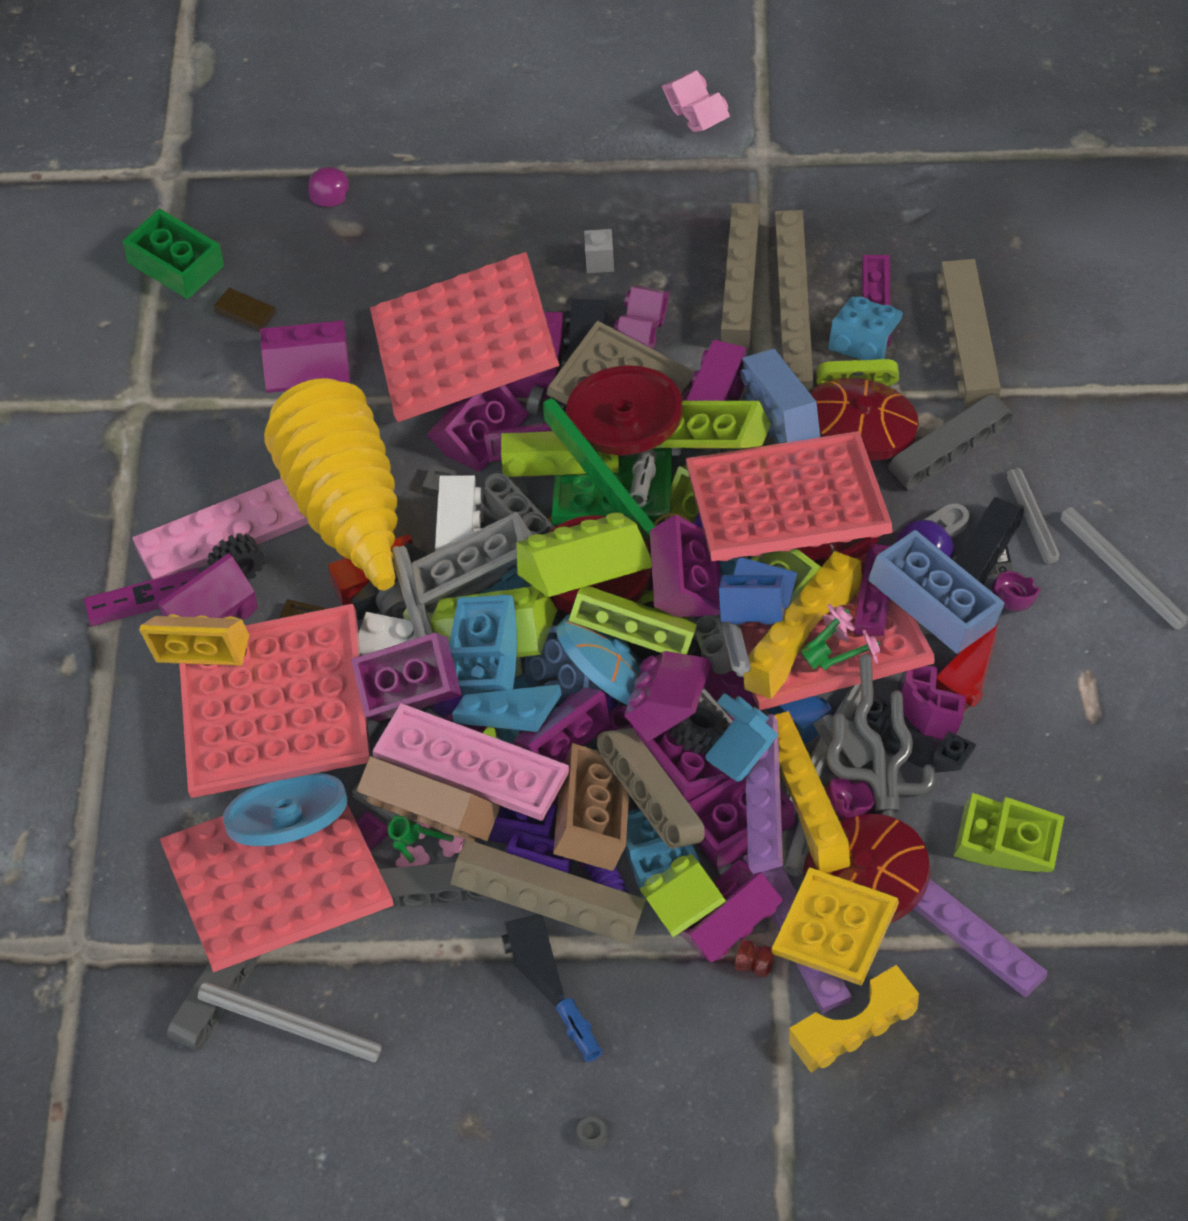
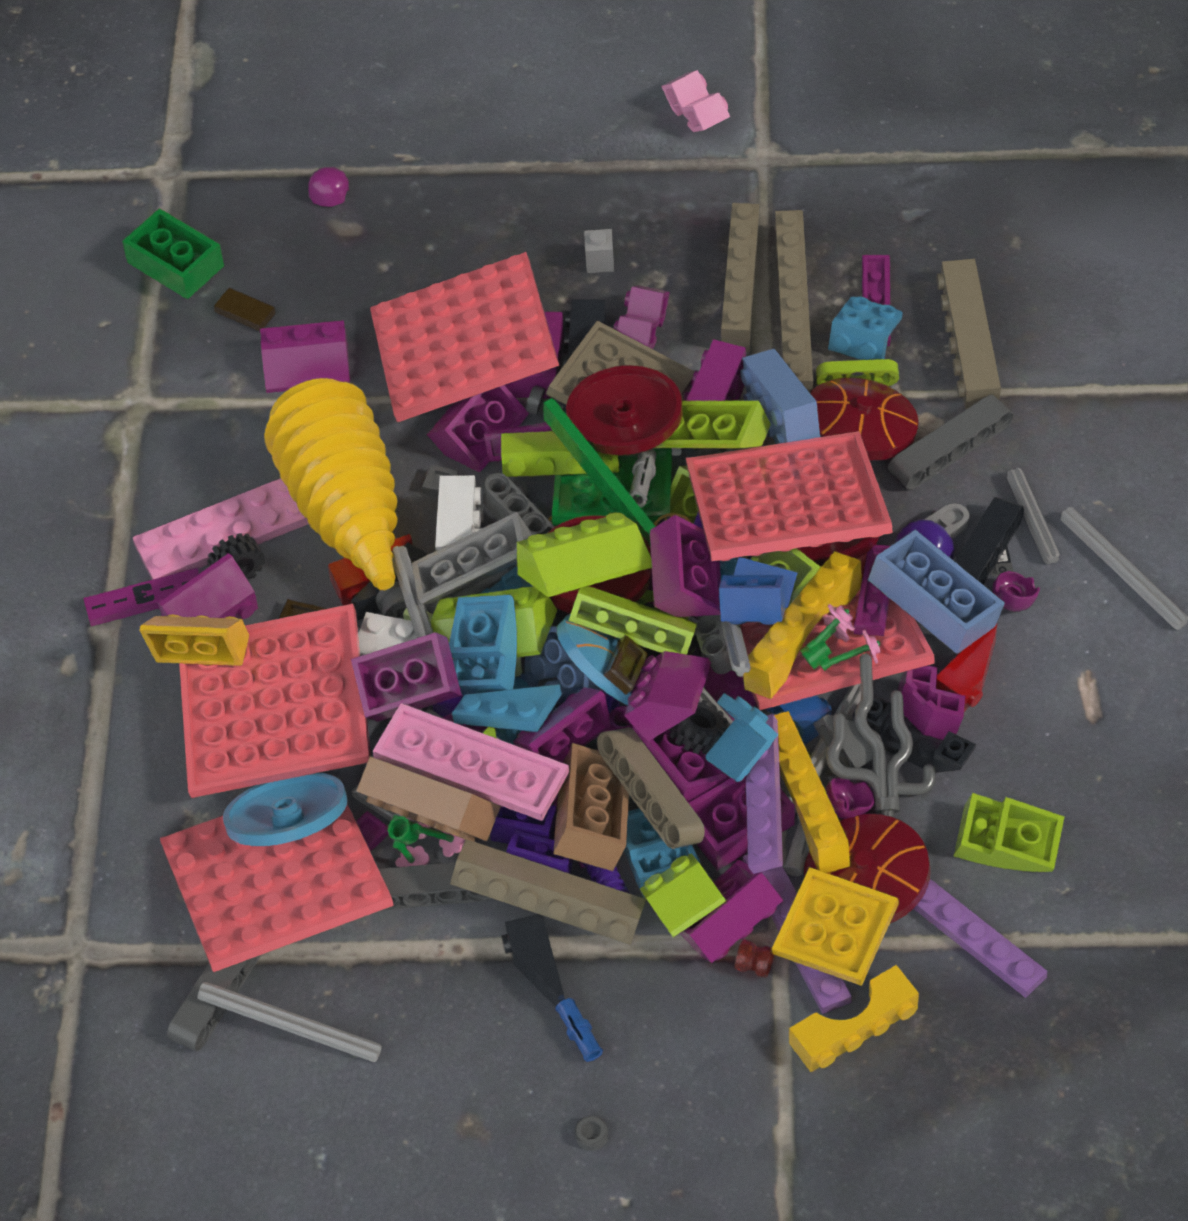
none -> dark brown tile [603,634,648,695]

